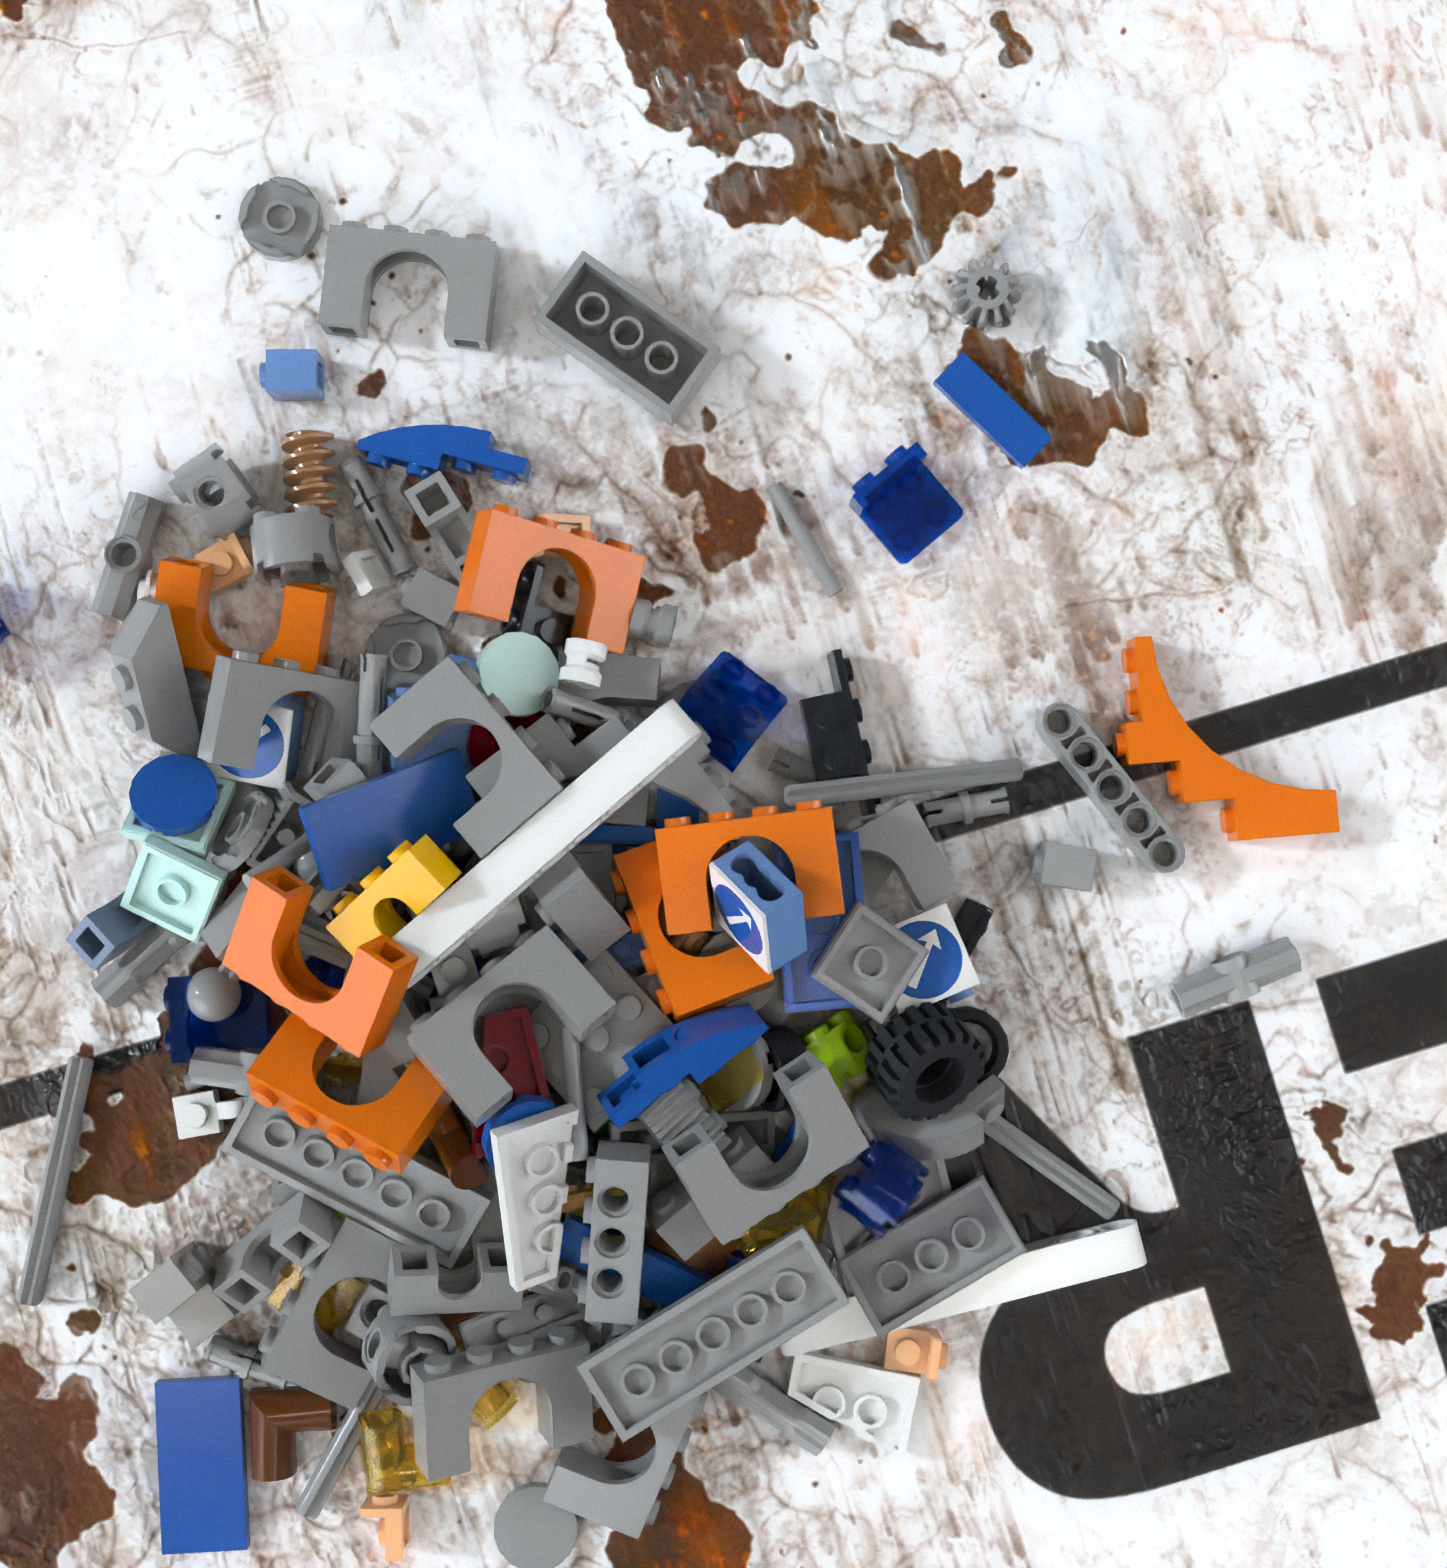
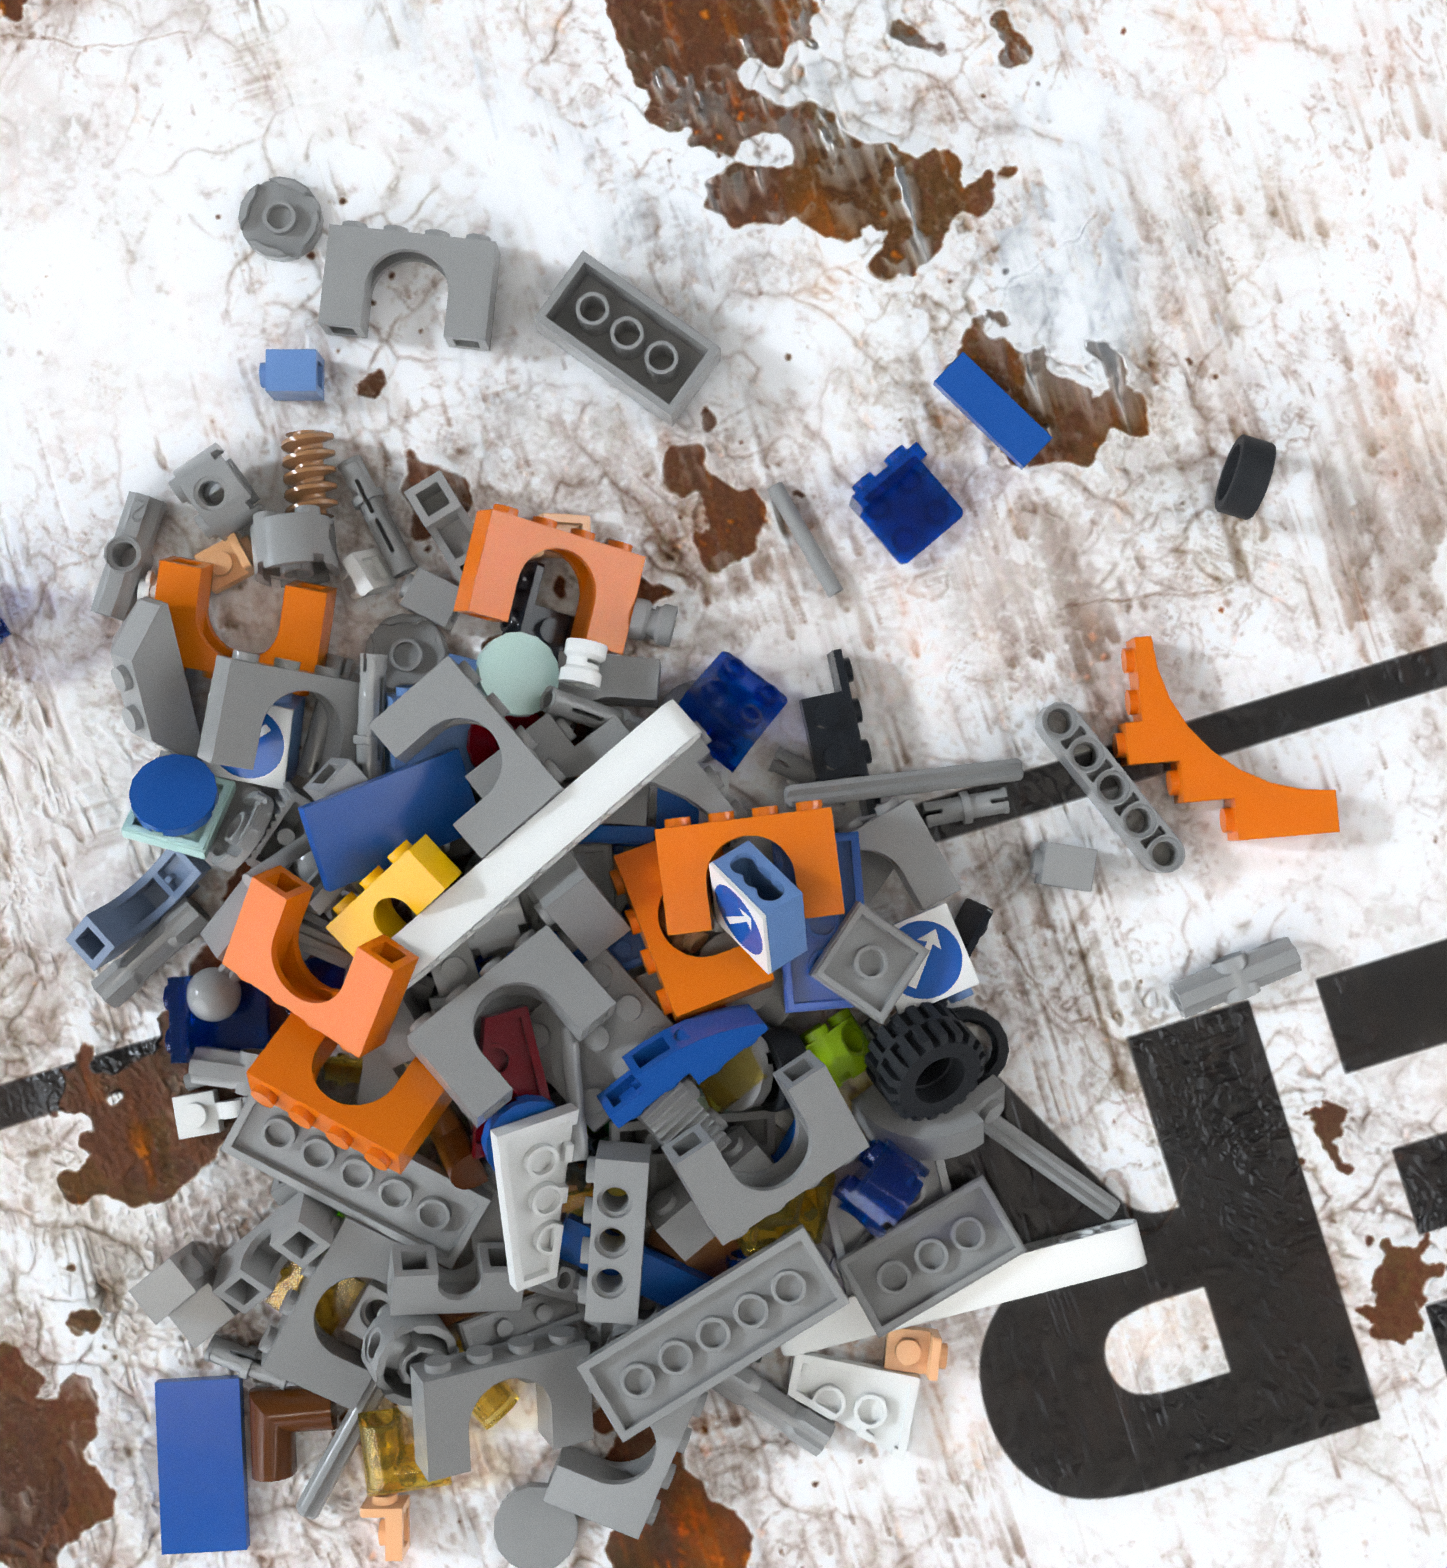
light grey axle [17,1055,94,1306] -> none
light aqua tile [120,834,229,944] -> none
blue slope [356,425,532,486] -> none
light grey gear [949,257,1021,331] -> none
none -> black tyre [1215,434,1276,520]

